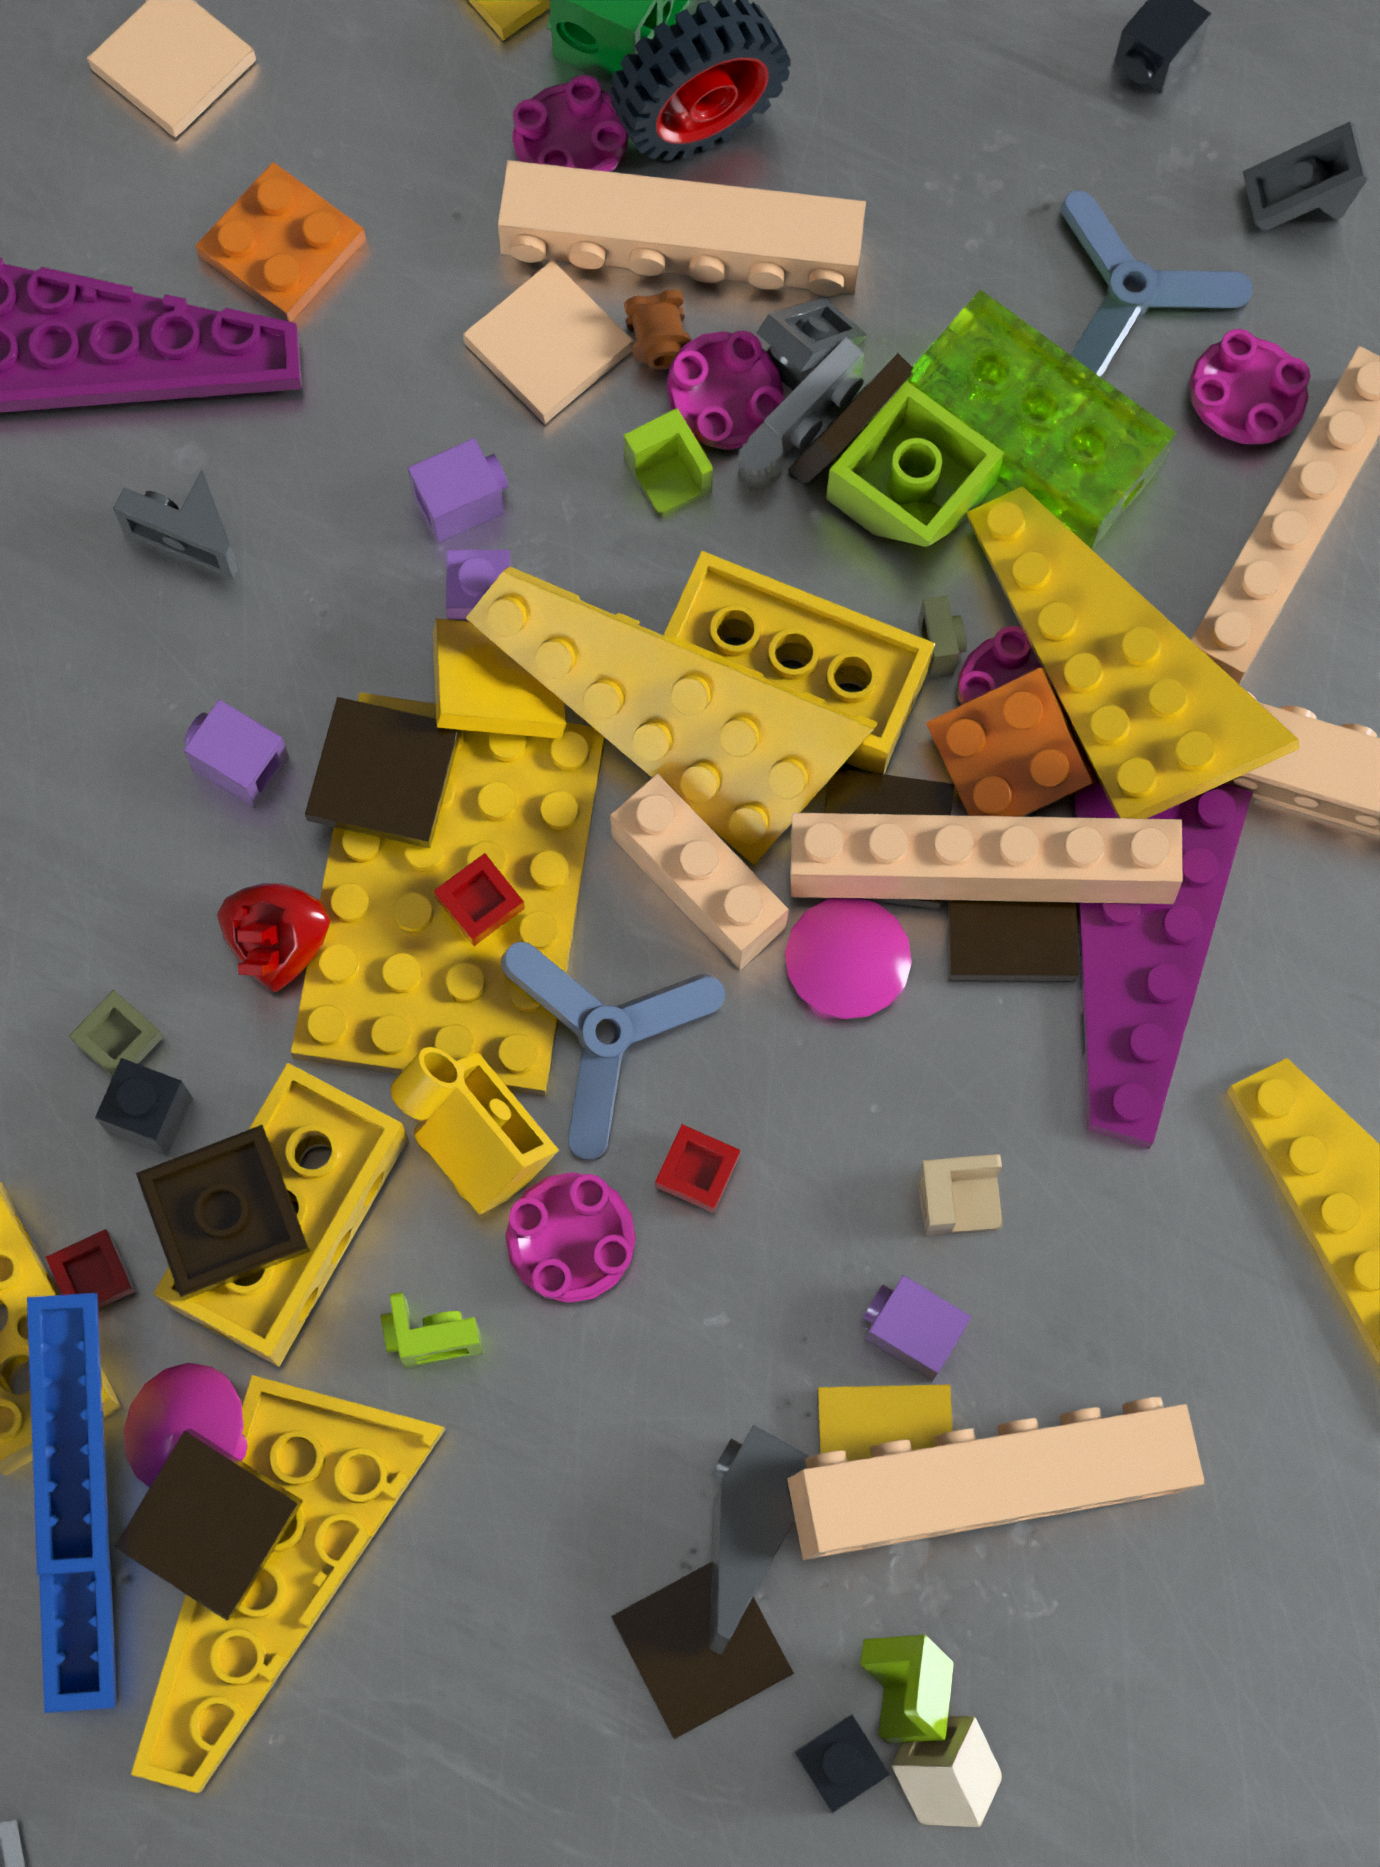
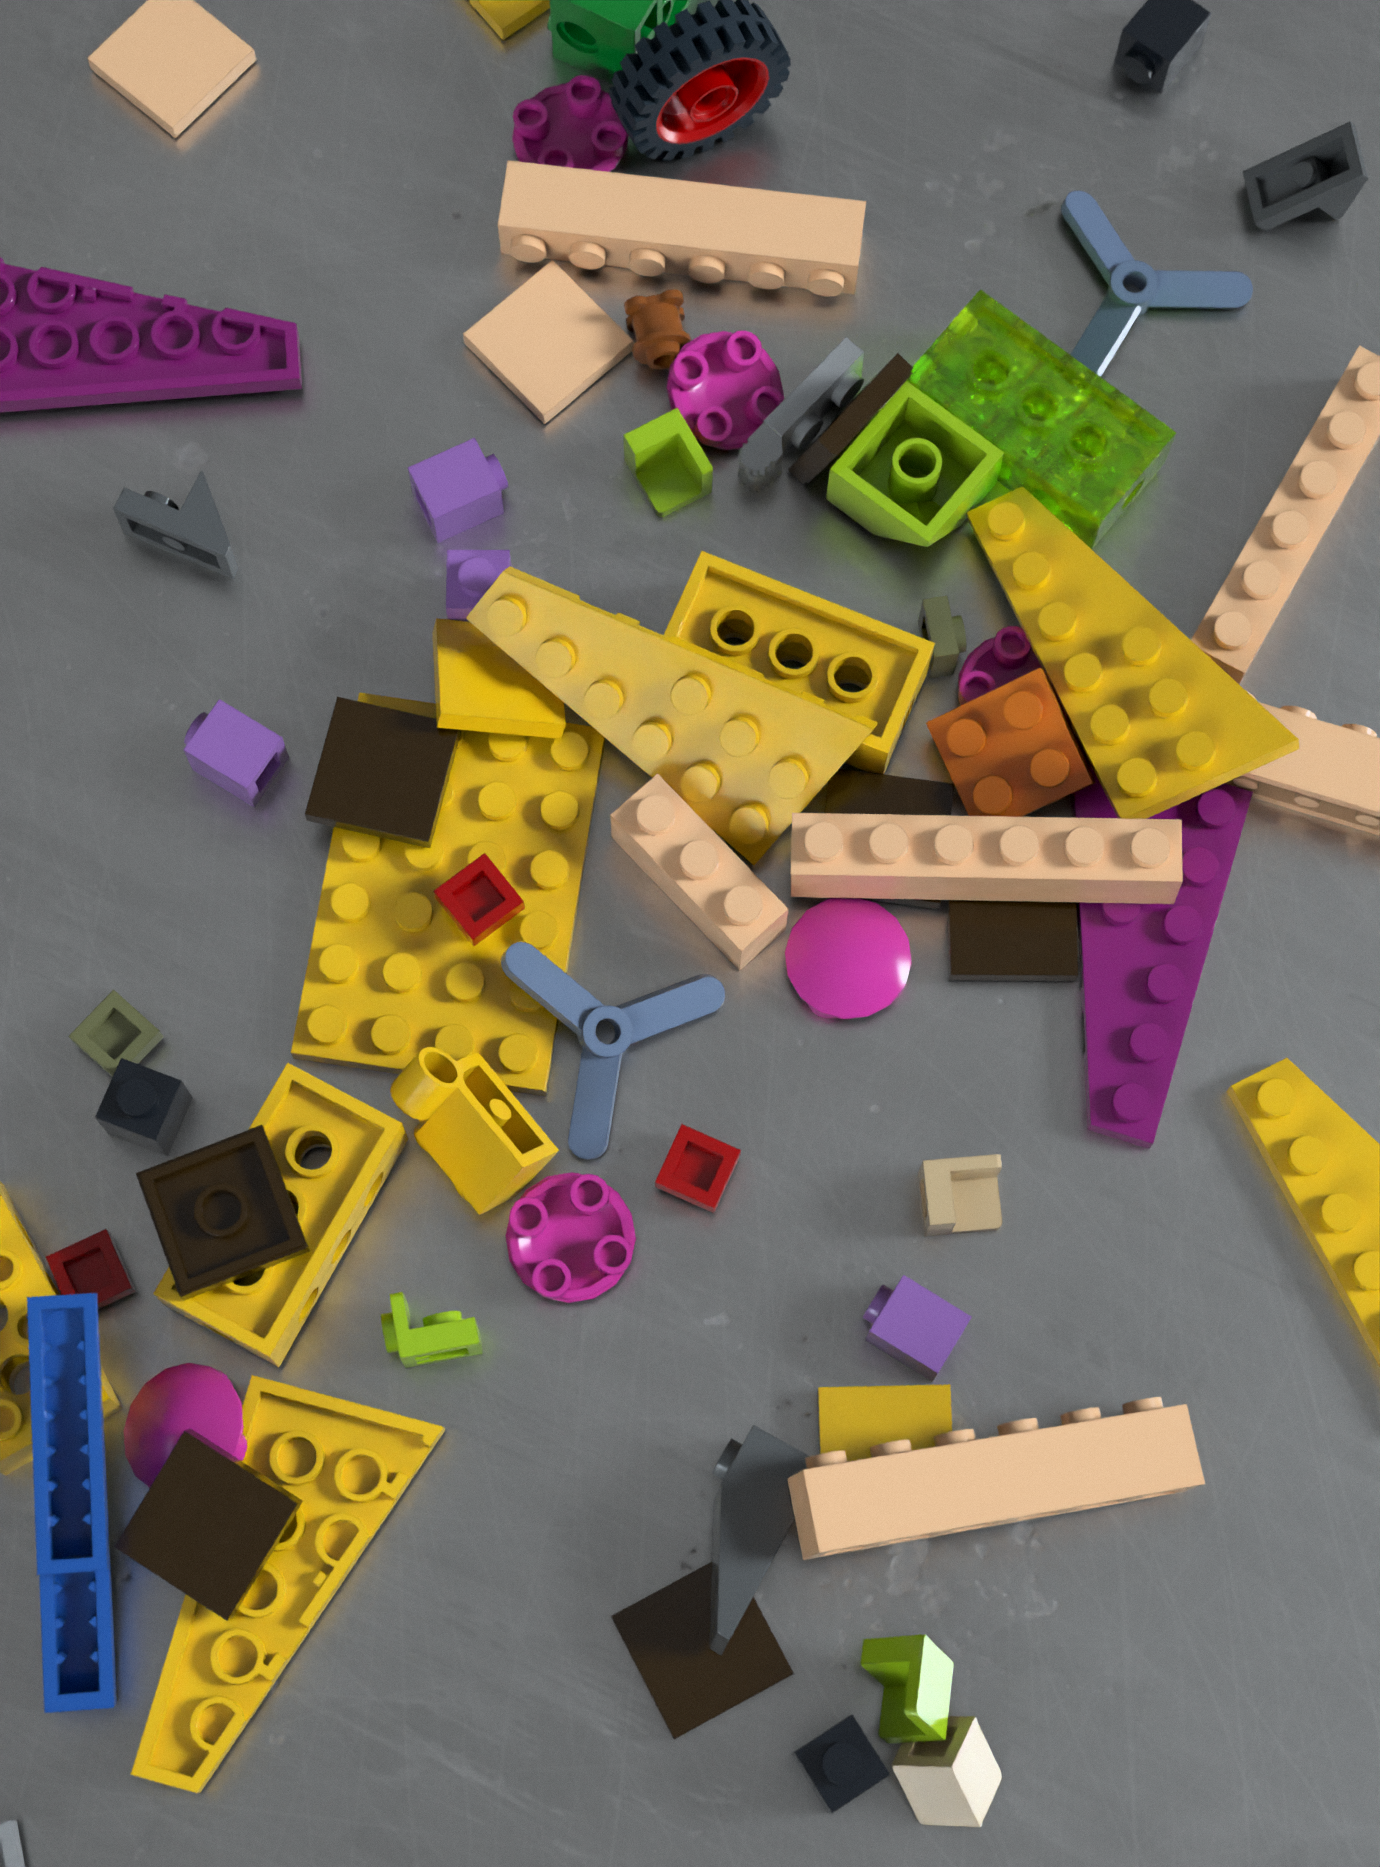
orange plate [195,162,366,322] -> none
red piece [217,883,331,992] -> none
dark grey slope [756,297,867,390] -> none
dark pink dish [1189,329,1311,444] -> none

